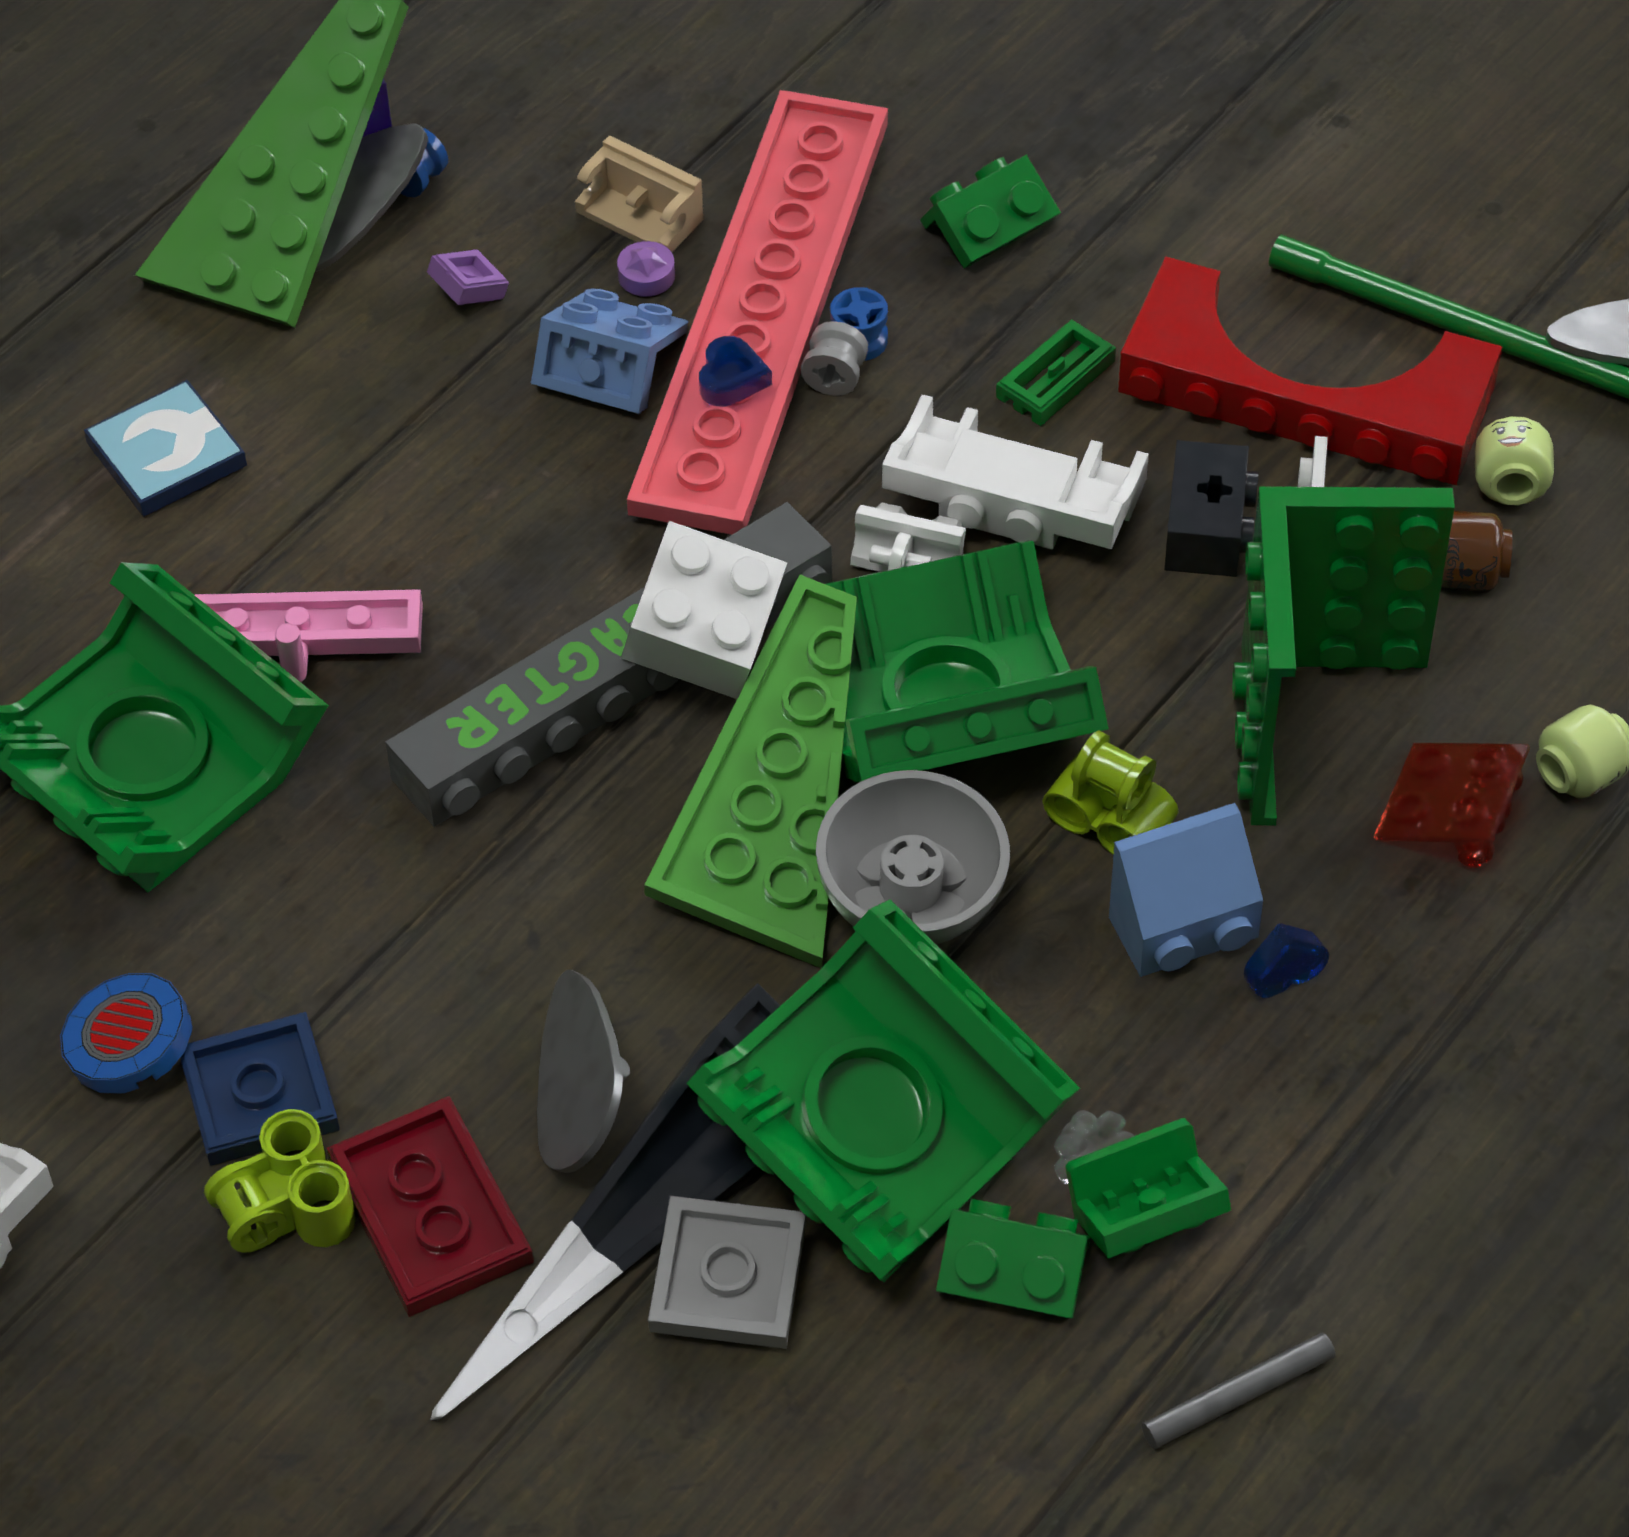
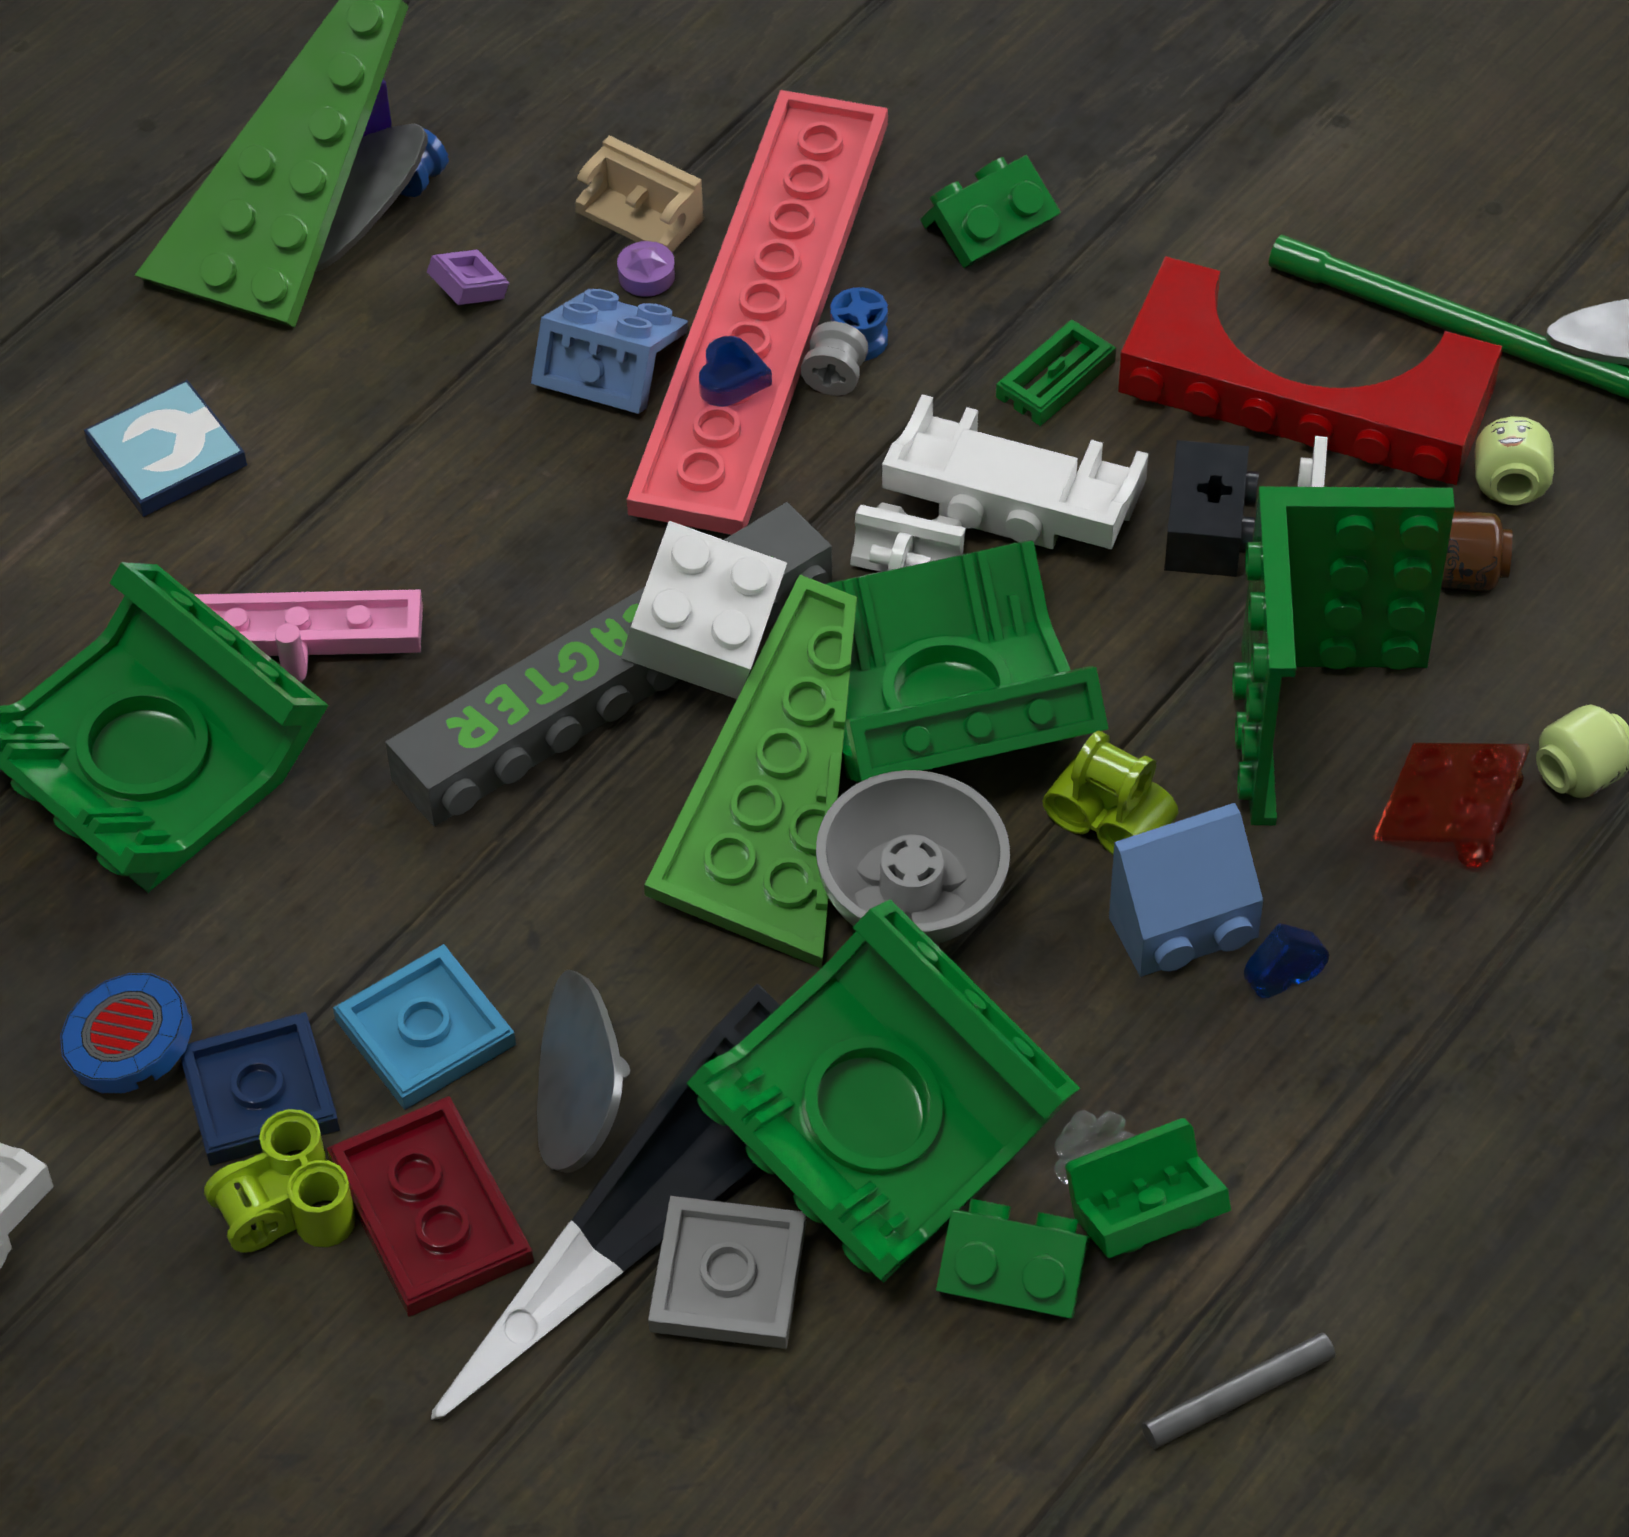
none -> dark azure tile [333,944,516,1110]

